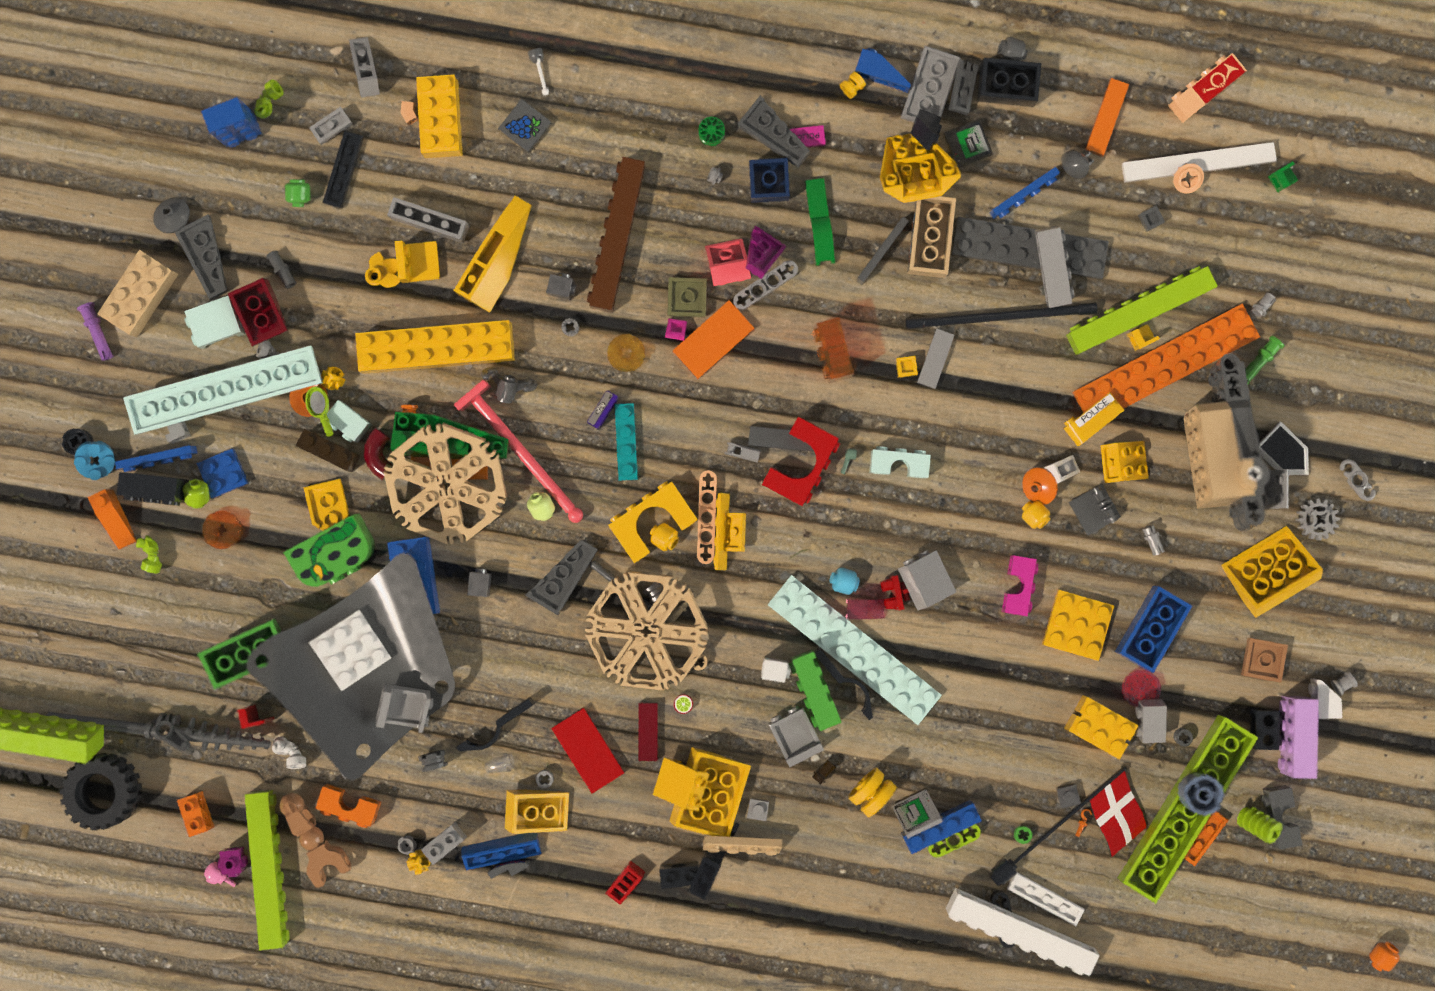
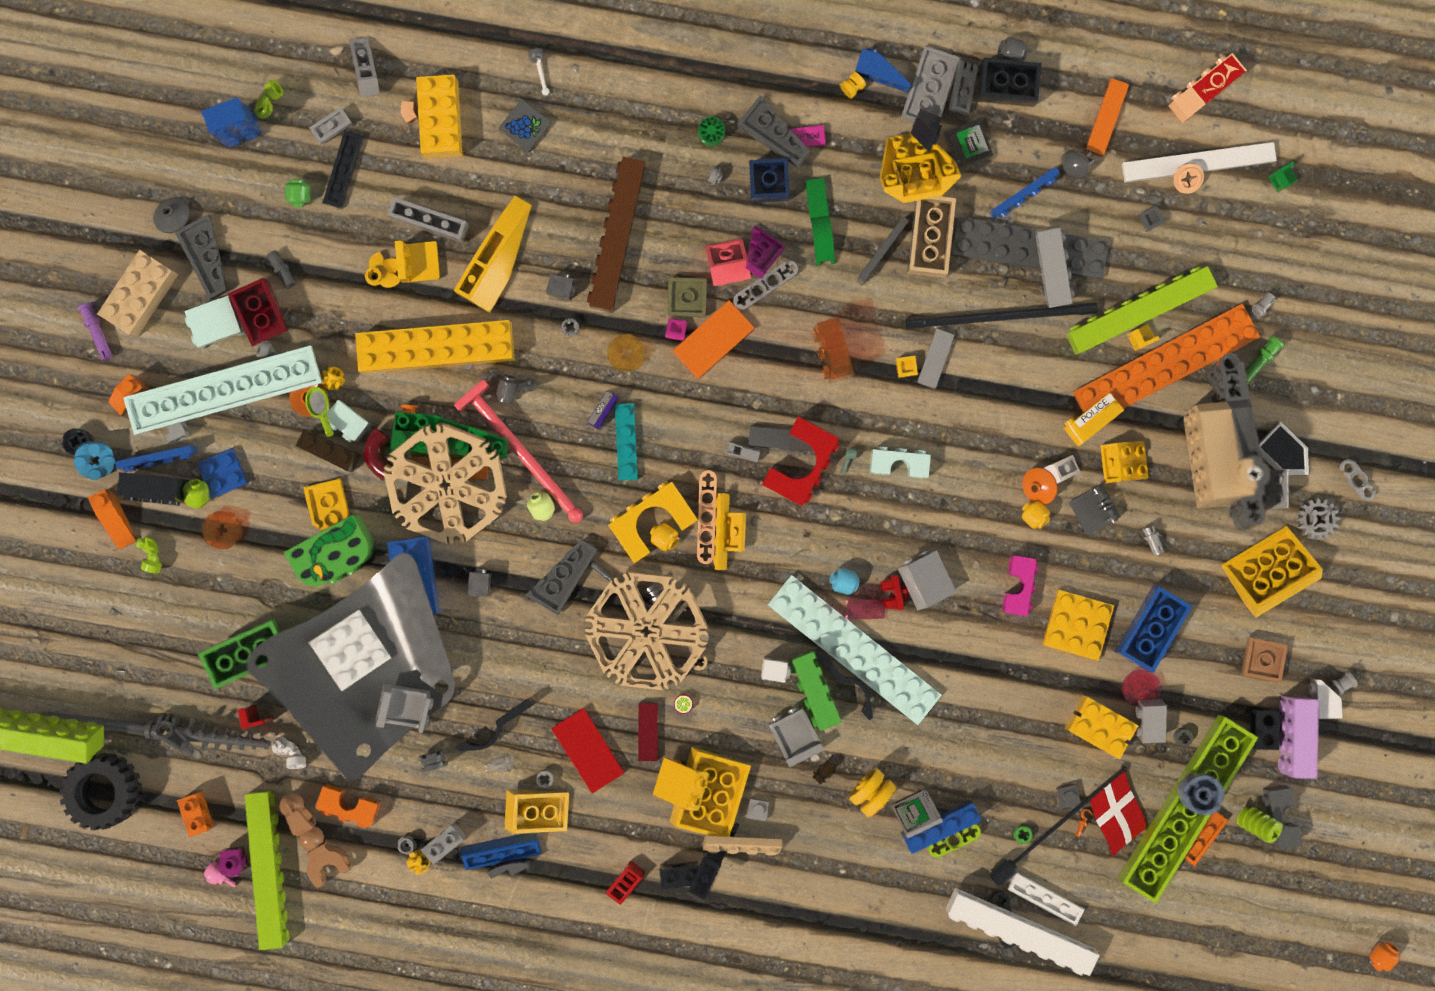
none -> orange slope [108,374,150,416]

